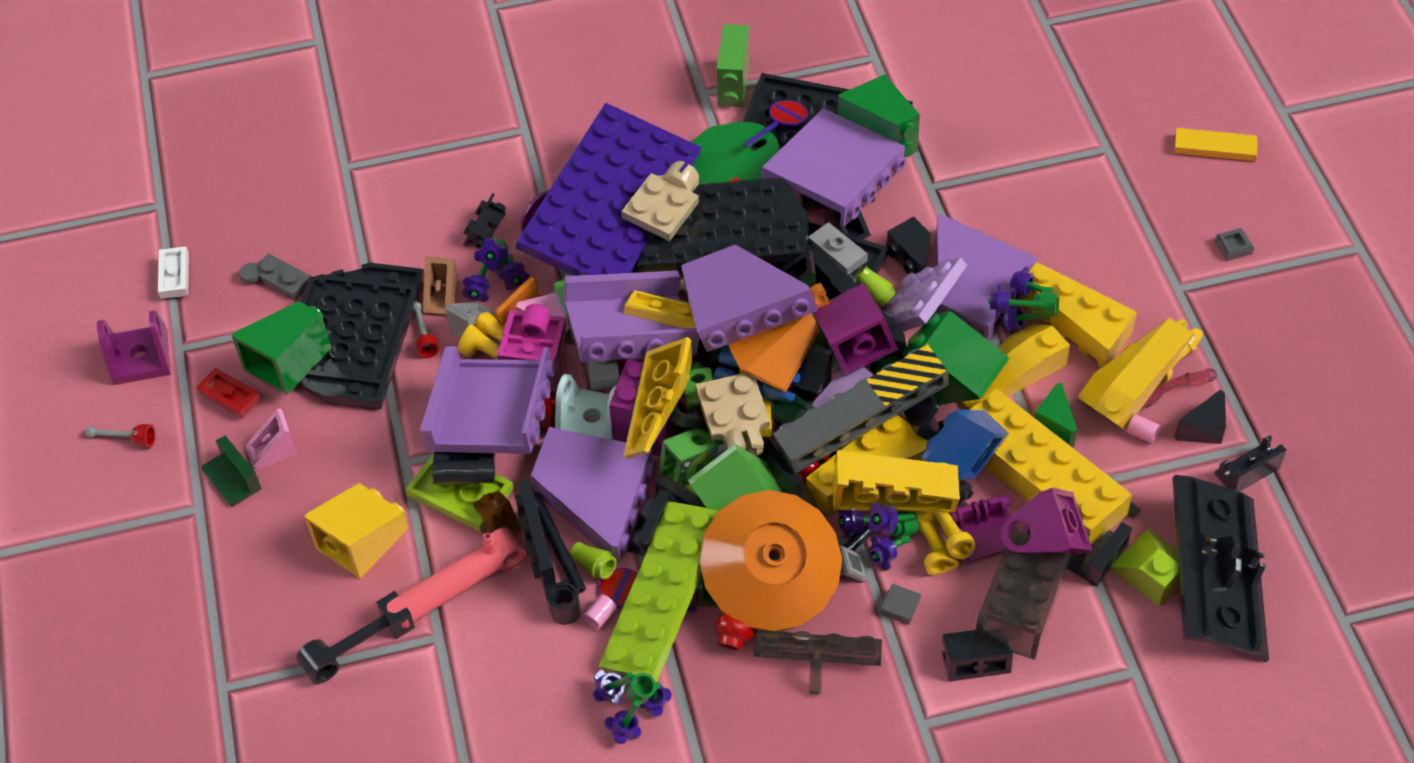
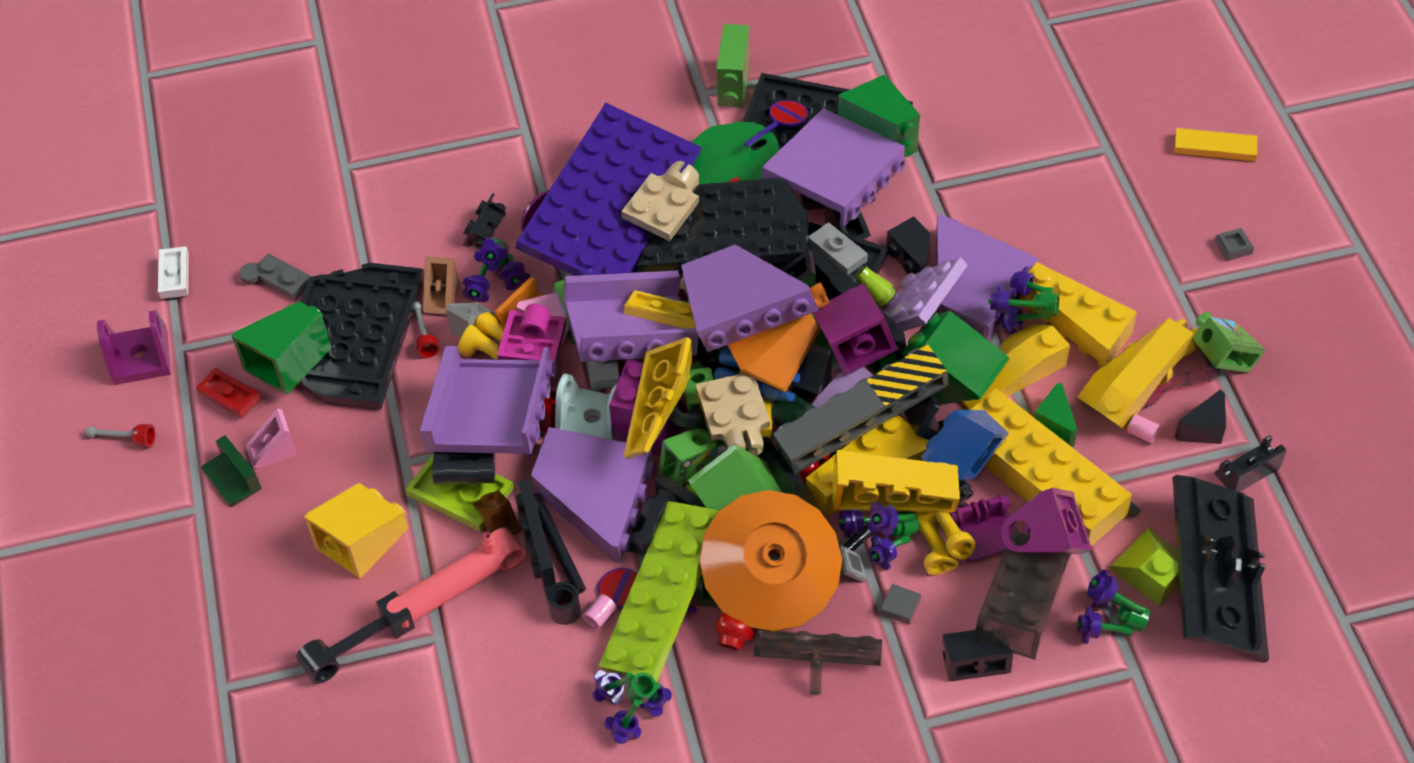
lime cone [570,542,616,579] -> none
black panel [1066,522,1132,586] -> none
none -> plant [1076,569,1150,644]
none -> bright green torso [1194,312,1266,372]

